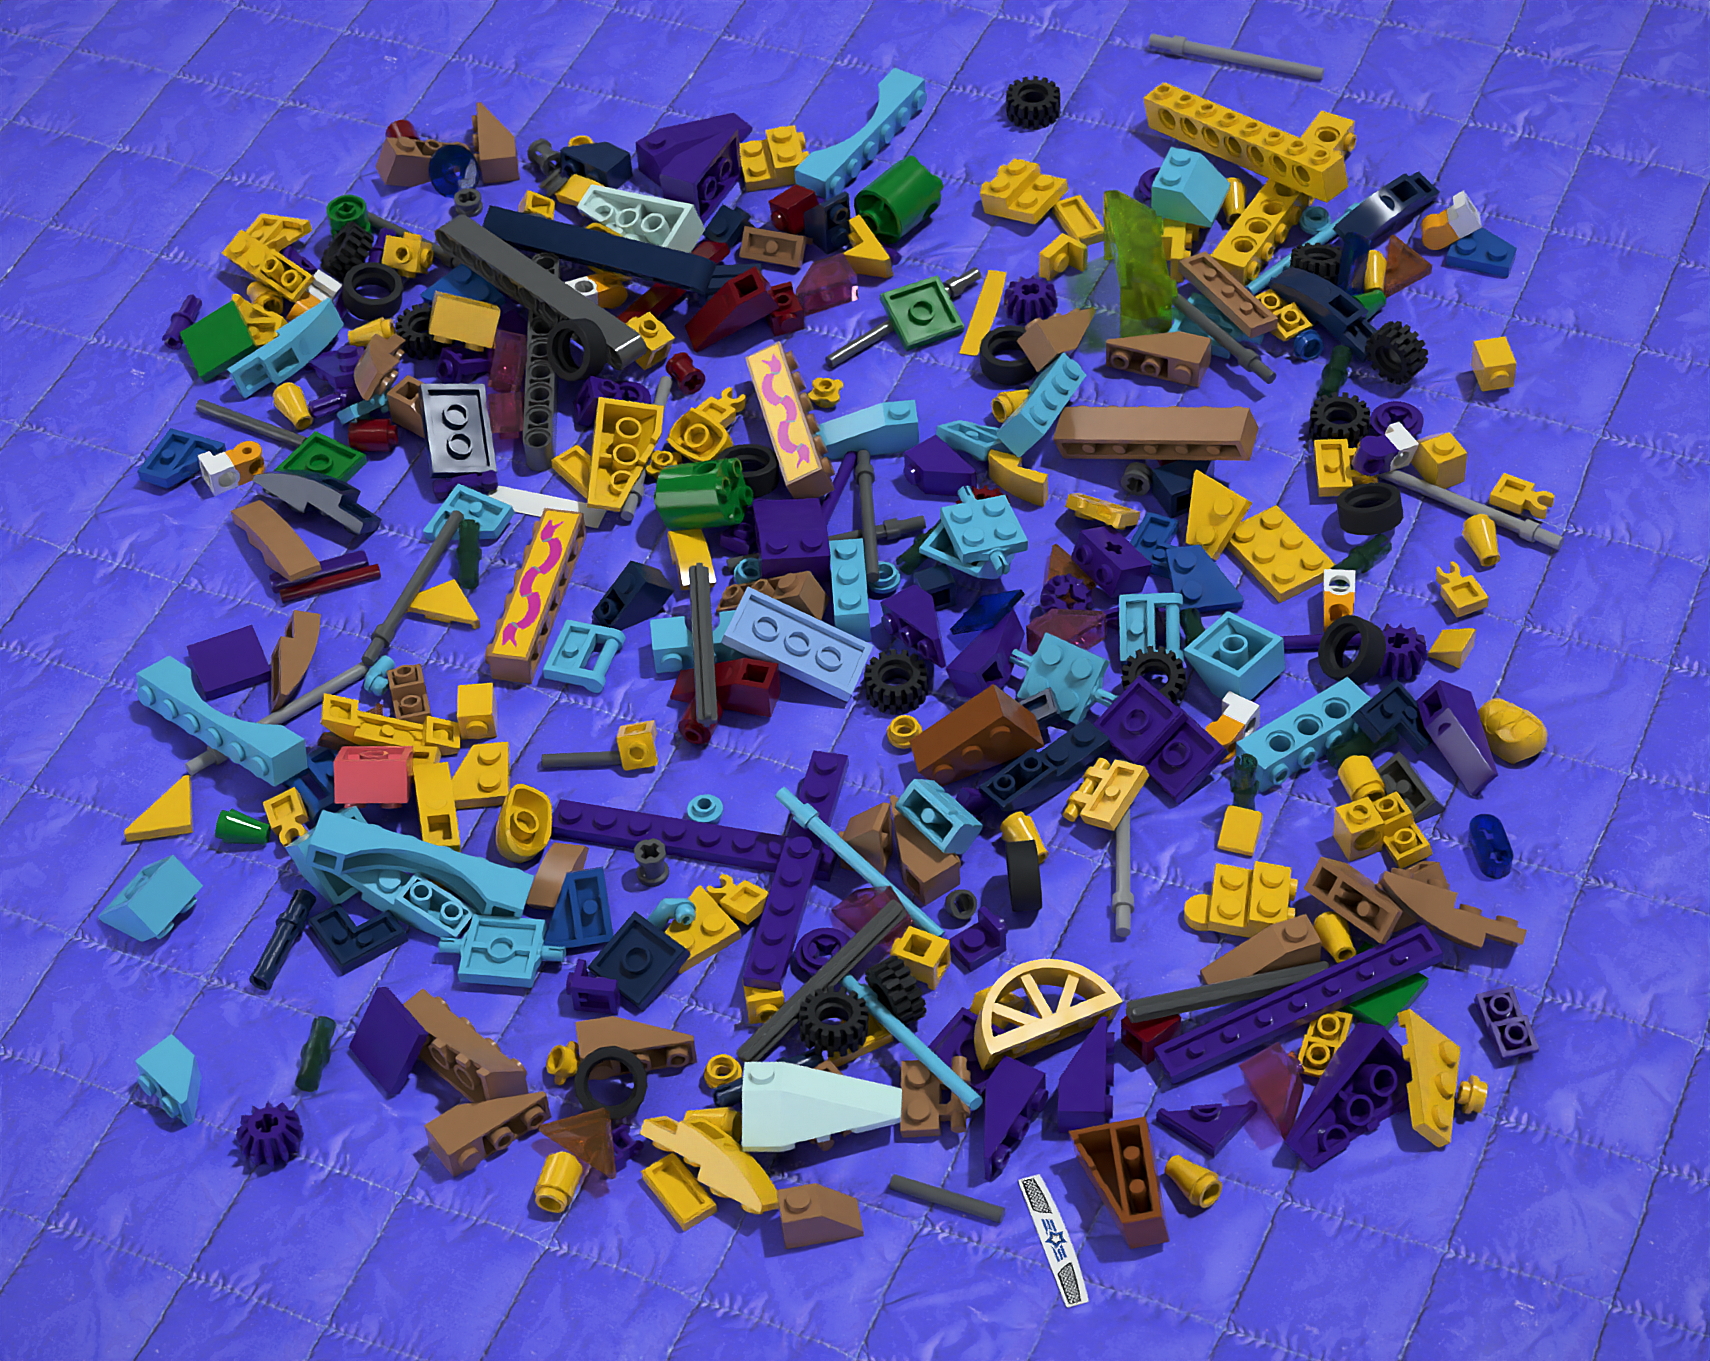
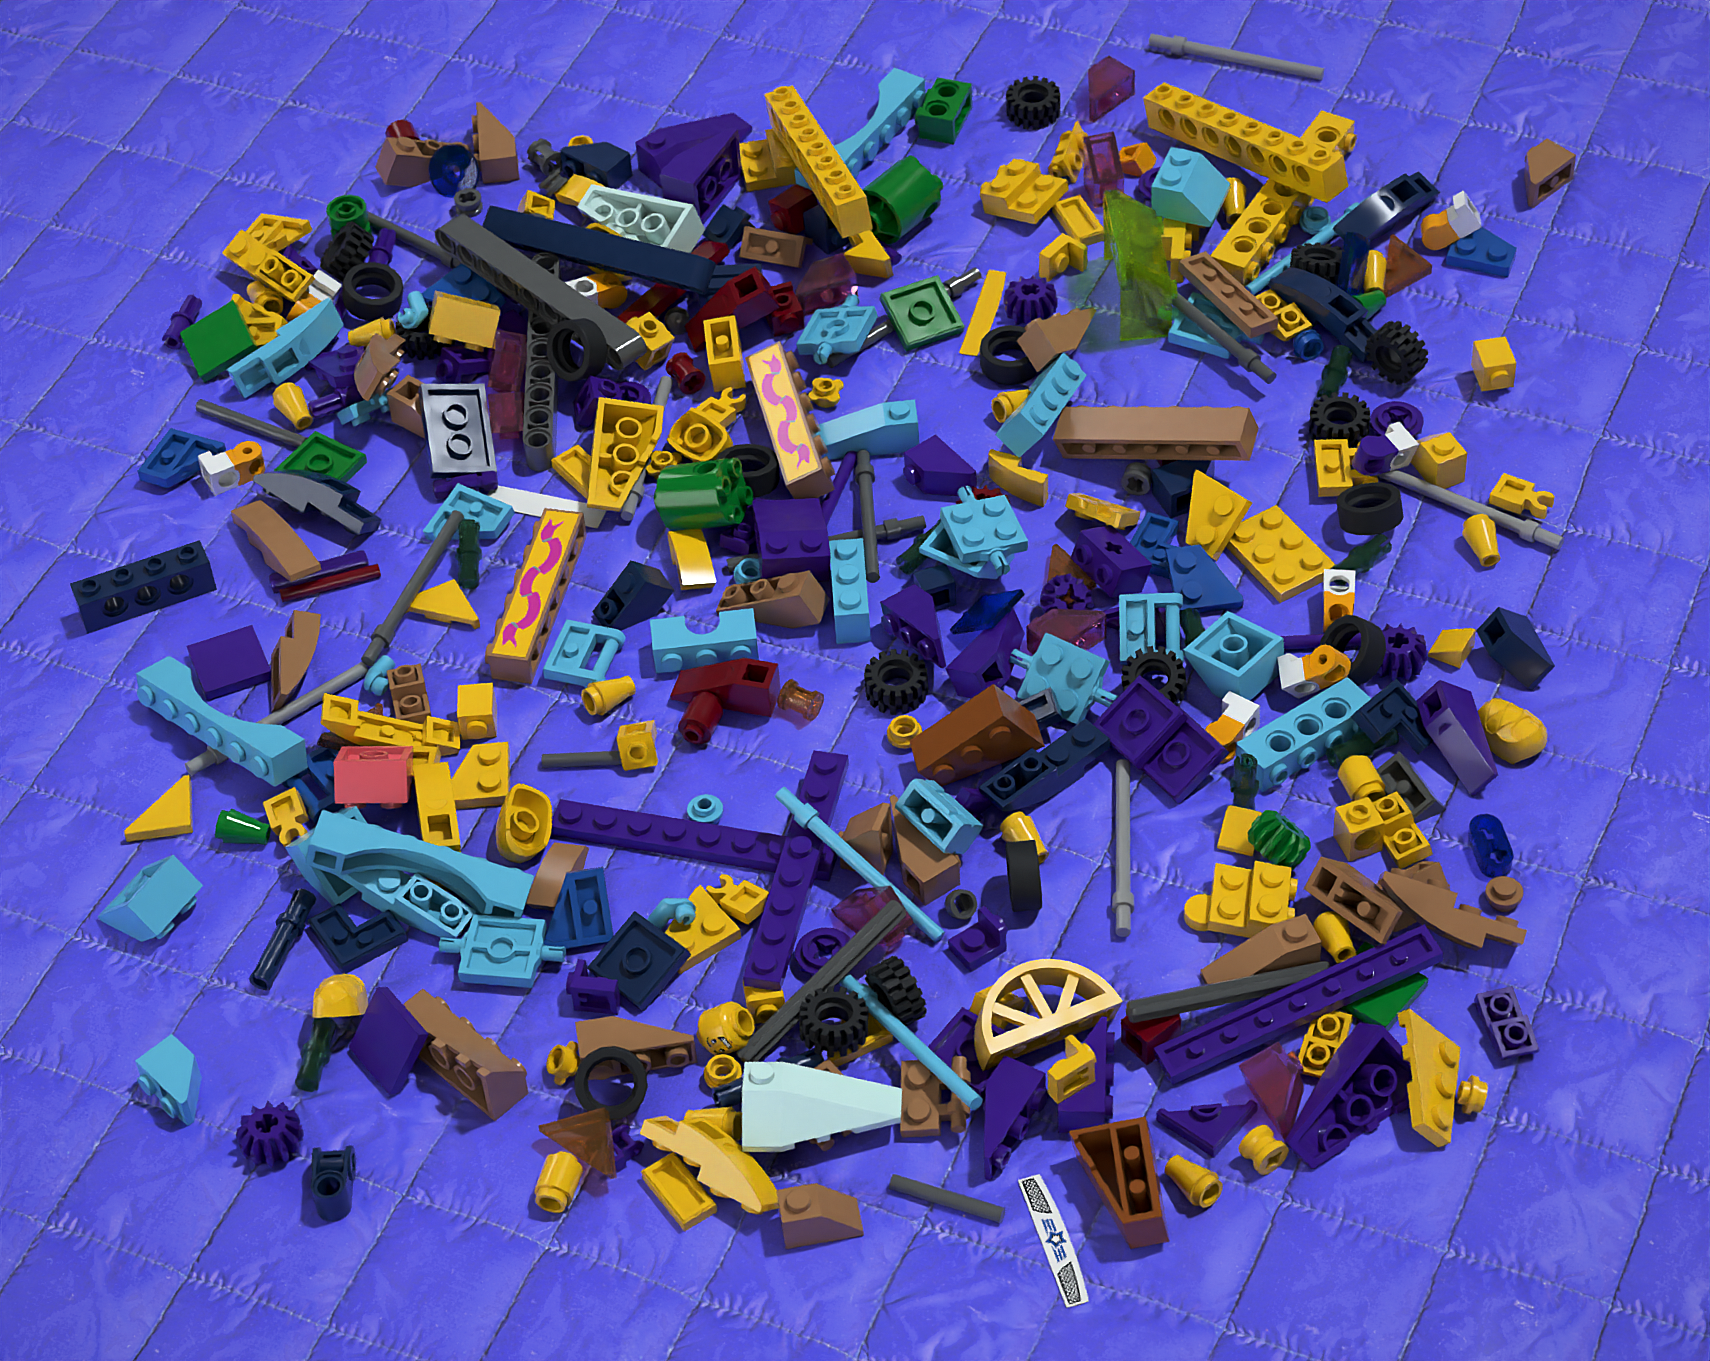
dark red brick [348,419,398,452] -> none
yellow brick [381,232,433,278] -> none
medium nougat slope [424,1091,551,1177] -> none
dark grey bush [634,839,669,887] -> none
dark grey axle [688,562,718,727] -> none
light blue plate [721,587,874,702] -> none
medium azure plate [866,562,901,593] -> none
yellow brick [890,926,951,991] -> none
medium azure wing [936,420,1012,461] -> none
yellow plate [1062,758,1149,831] -> none
medium nougat slope [1106,331,1211,388] -> none
yellow plate [1436,561,1489,618] -> none
none -> dark blue brick [70,540,217,634]
none -> dark blue piece [311,1146,356,1222]
none -> yellow piece [312,974,368,1018]
none -> medium azure arm [398,291,429,329]
none -> yellow cone [581,675,636,716]
none -> dark grey hinge [665,306,690,335]
none -> yellow head [697,1001,755,1055]
none -> yellow brick [703,315,746,393]
none -> yellow brick [764,85,873,238]
none -> clear orange bush [777,679,824,721]
none -> medium azure plate [796,294,878,365]
none -> green brick [915,77,973,145]
none -> yellow bracket [1047,1034,1096,1104]
none -> yellow hinge [1048,121,1090,184]
none -> clear pink slope [1083,131,1124,208]
none -> clear pink slope [1088,55,1135,123]
none -> light orange slope [1111,142,1157,177]
none -> yellow wheel [1238,1125,1289,1175]
none -> green gear [1247,810,1311,870]
none -> leg [1277,644,1351,699]
none -> dark blue slope [1476,607,1555,690]
none -> medium nougat plate [1485,876,1523,912]
none -> medium nougat slope [1524,139,1576,208]

